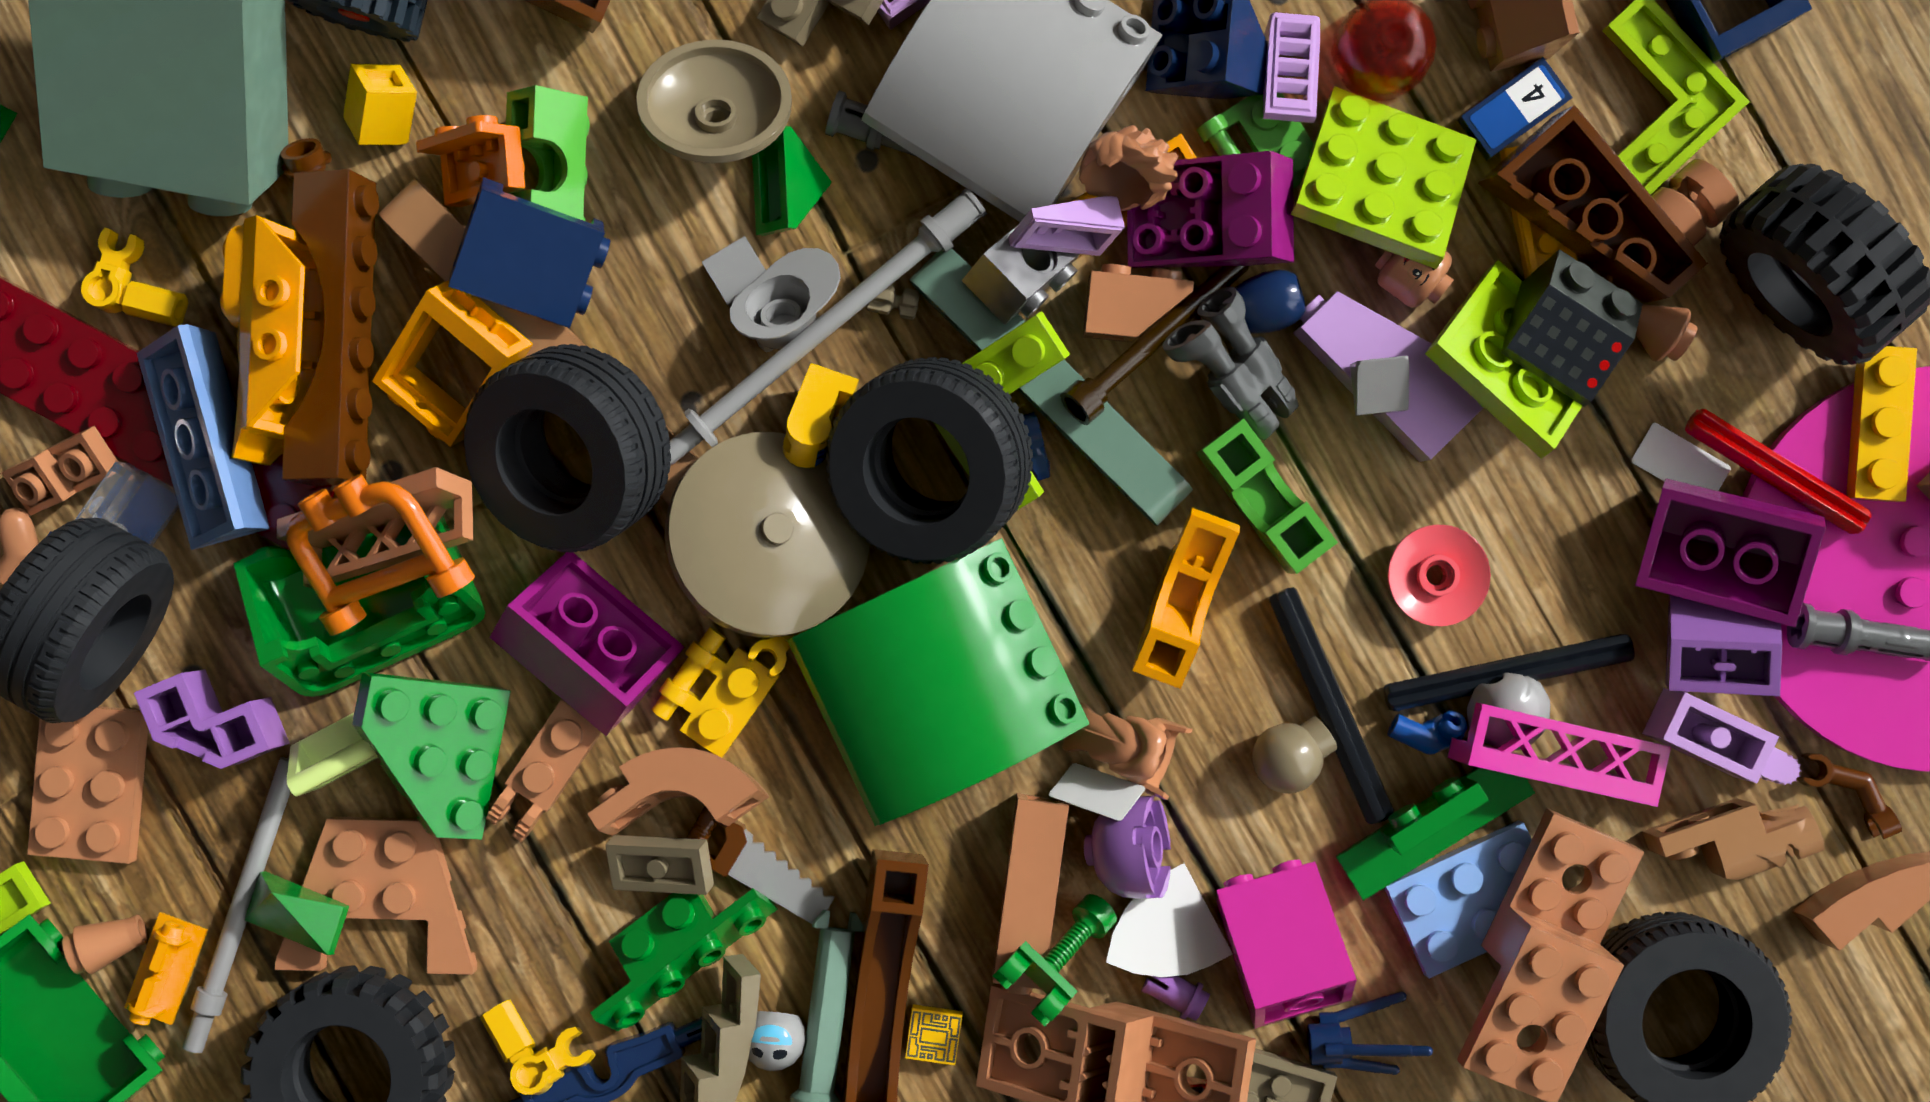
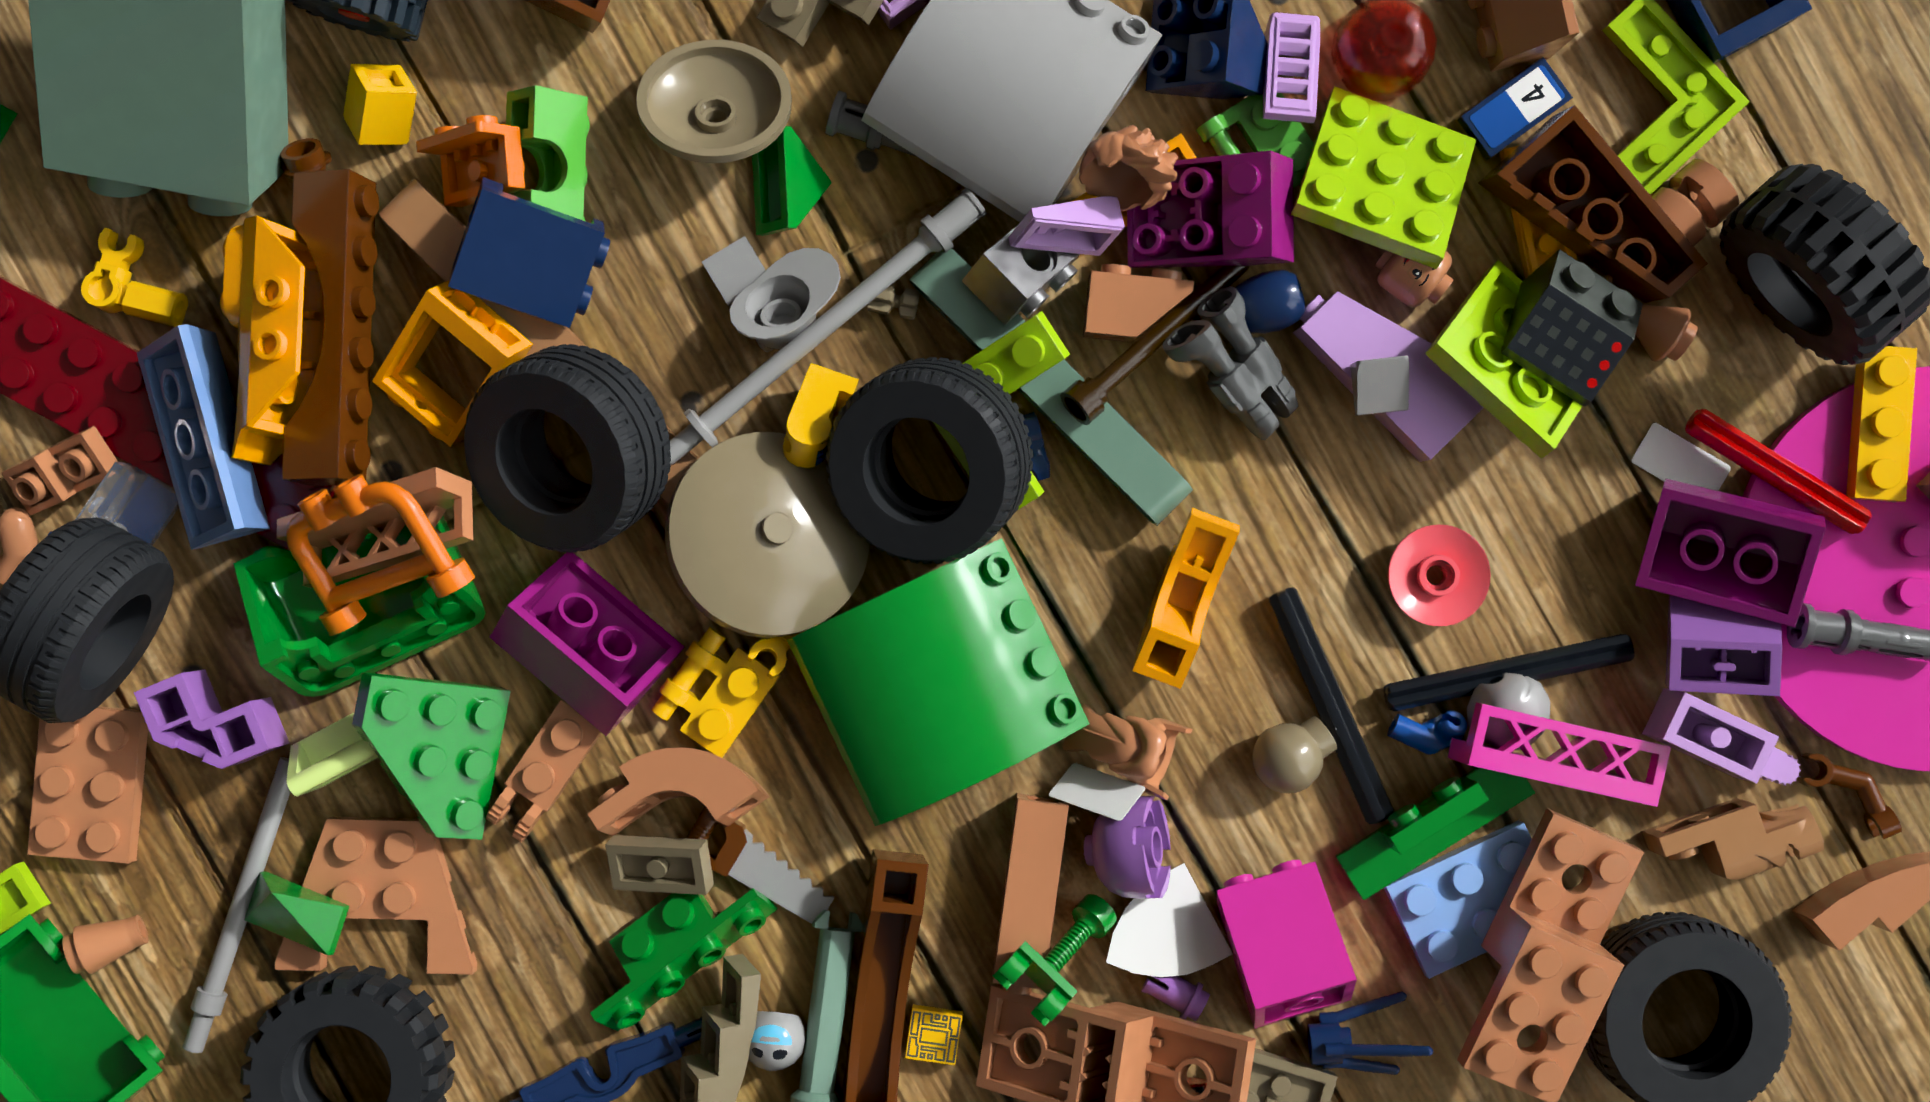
light orange hinge [124,912,208,1025] -> none
yellow bar [480,1000,596,1095] -> none
bright green arch [1196,419,1338,574] -> none

